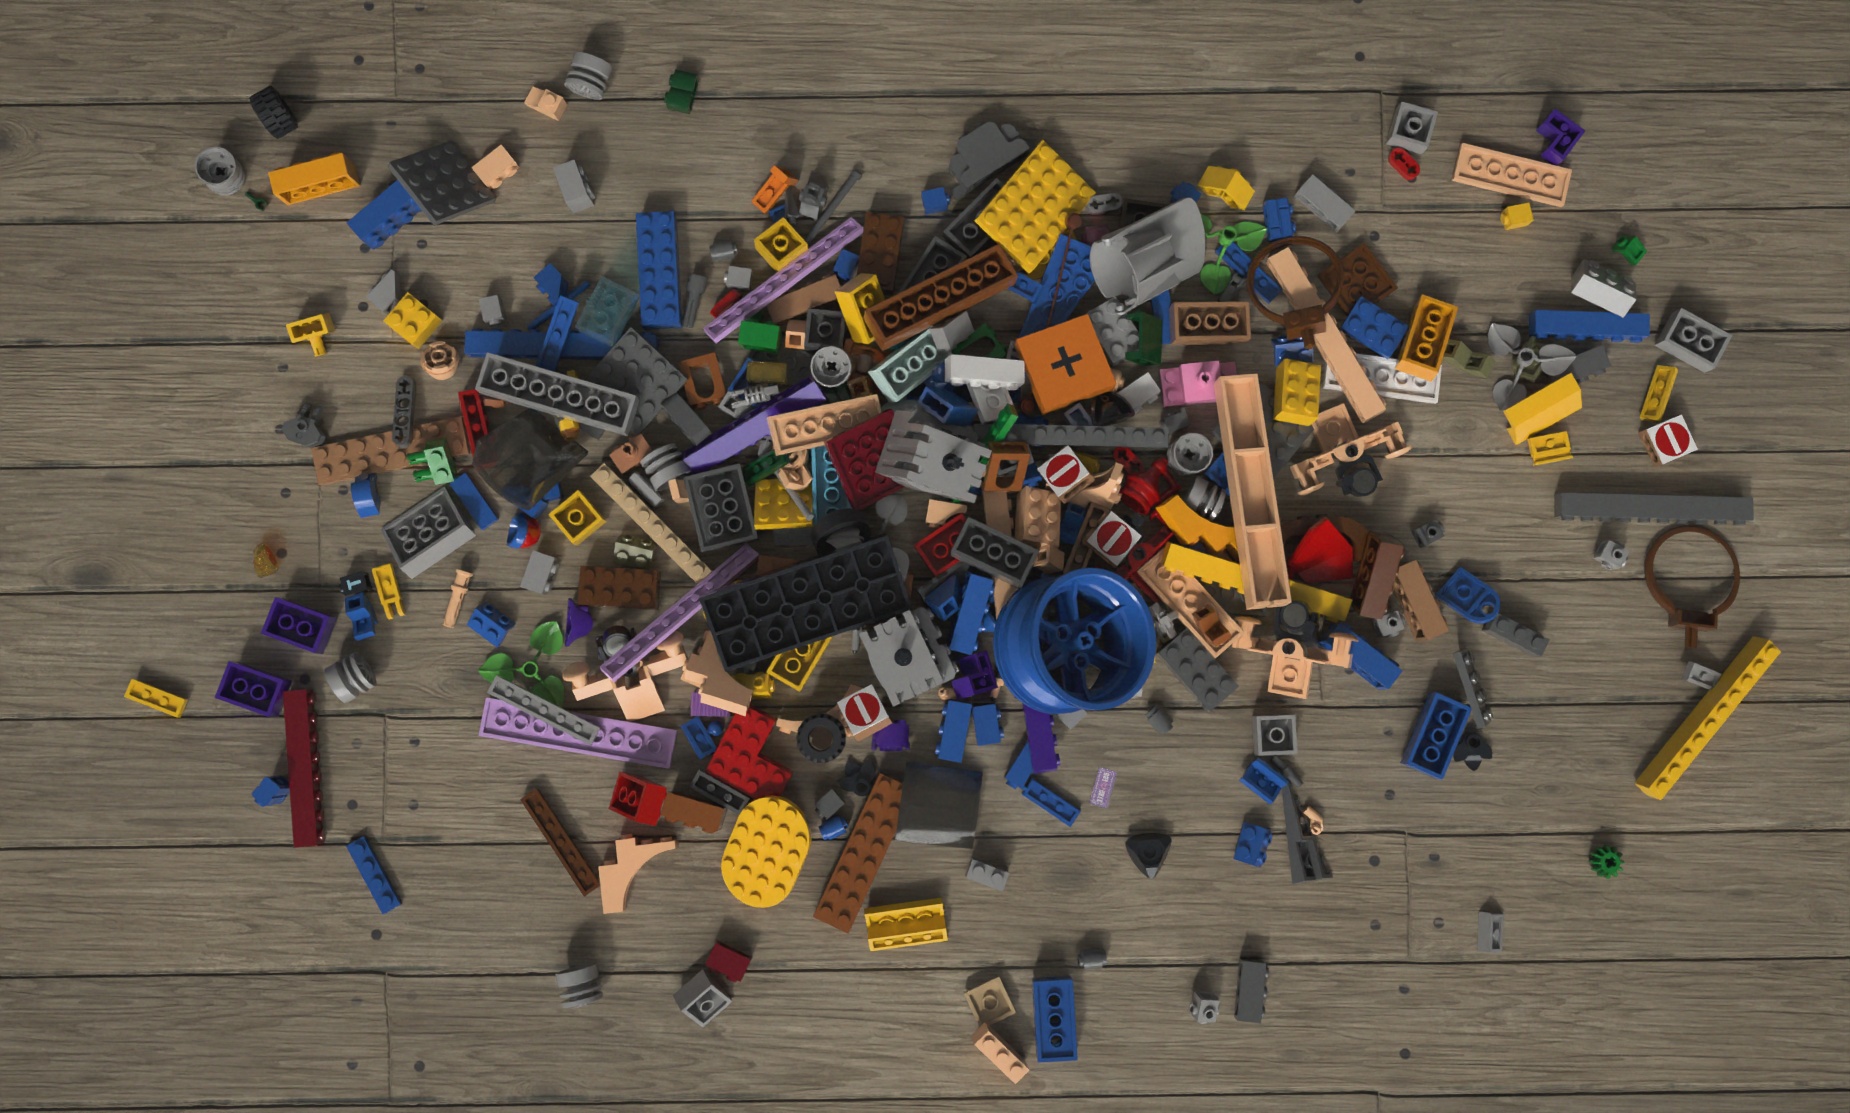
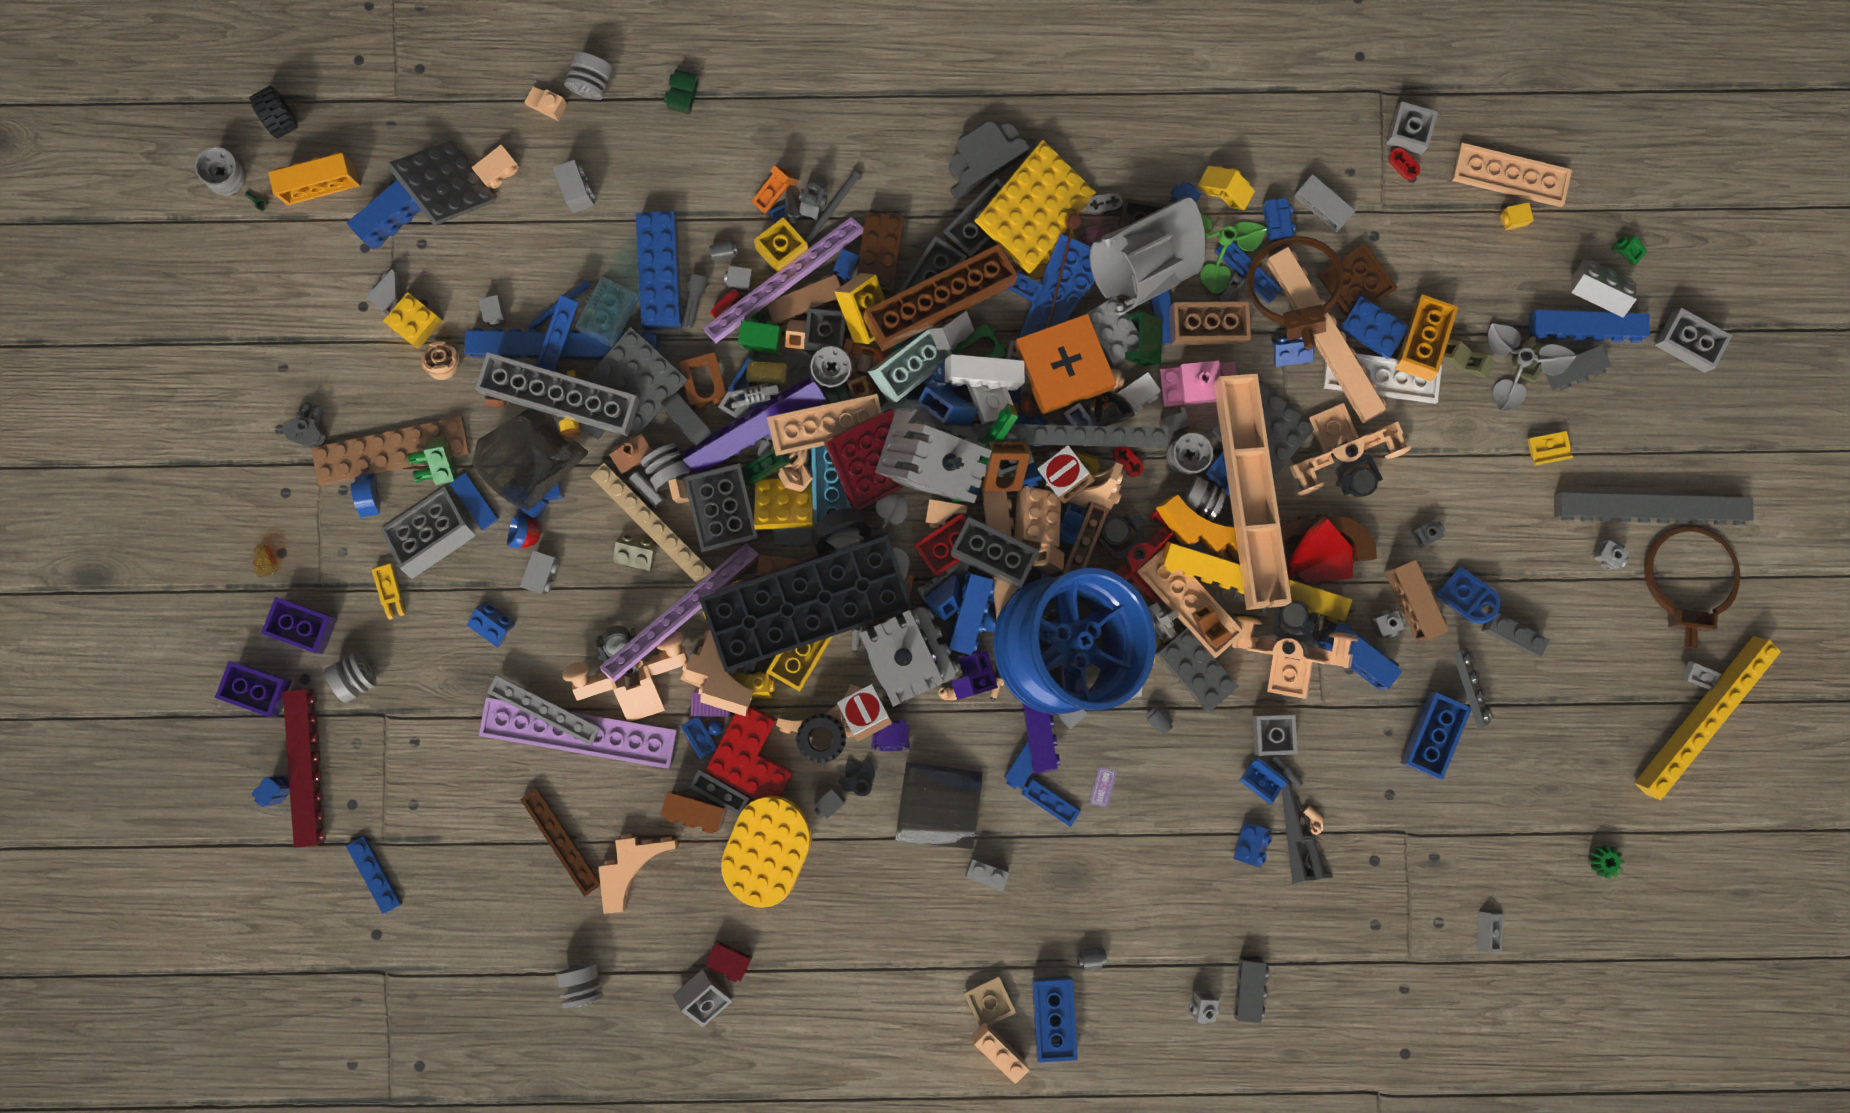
yellow plate [124,679,188,718] -> none
yellow brick [286,313,336,357] -> none
black brick [339,571,373,597] -> none
blue brick [344,592,377,641] -> none
dark grey beam [392,376,416,448] -> none
light nougat pin [442,569,473,628] -> none
red brick [458,389,498,470] -> none
bright green plant [478,621,565,707] -> none
blue slope [533,263,568,307] -> none
yellow brick [548,490,607,546] -> none
dark purple hat [565,598,593,647] -> none
reddish brown brick [577,566,661,610] -> none
red brick [608,771,667,826] -> none
light grey bar [774,470,814,521] -> none
dark orange brick [813,772,915,934] -> none
blue brick [818,815,849,840] -> none
yellow slope [864,897,948,951] -> none
blue brick [921,187,950,215] -> none
blue brick [935,700,972,763] -> none
blue brick [972,704,1004,746] -> none
piece [1084,511,1141,568] -> none
red piece [1119,457,1181,515] -> none
black hat [1125,833,1172,878] -> none
yellow brick [1273,359,1321,426] -> none
reddish brown brick [1350,531,1404,620] -> none
black plate [1453,732,1492,771] -> none
yellow slope [1503,373,1582,445] -> none
dark purple brick [1536,109,1585,166] -> none
piece [1638,415,1698,467] -> none
yellow plate [1639,365,1678,423] -> none

